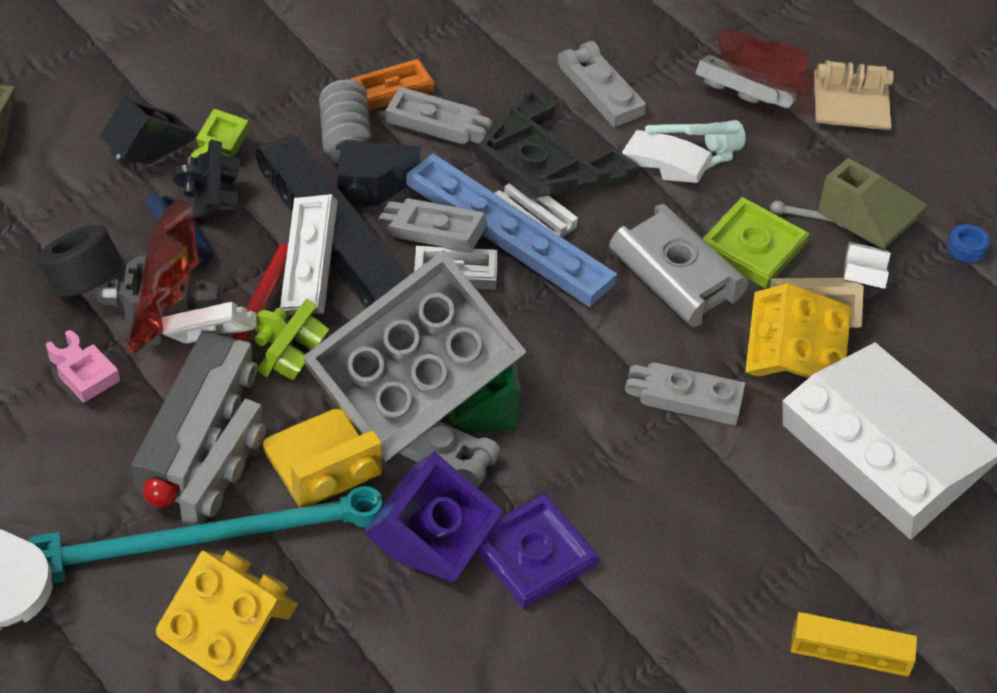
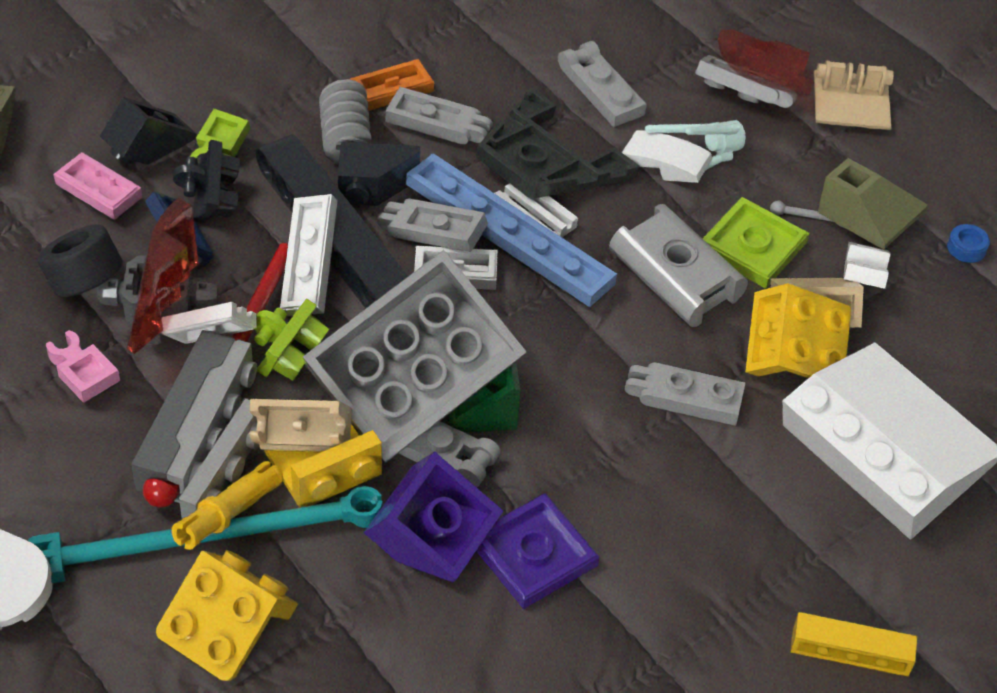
none -> bright pink plate [54,152,142,220]
none -> yellow pin [172,461,283,550]
none -> tan hinge [249,399,352,452]

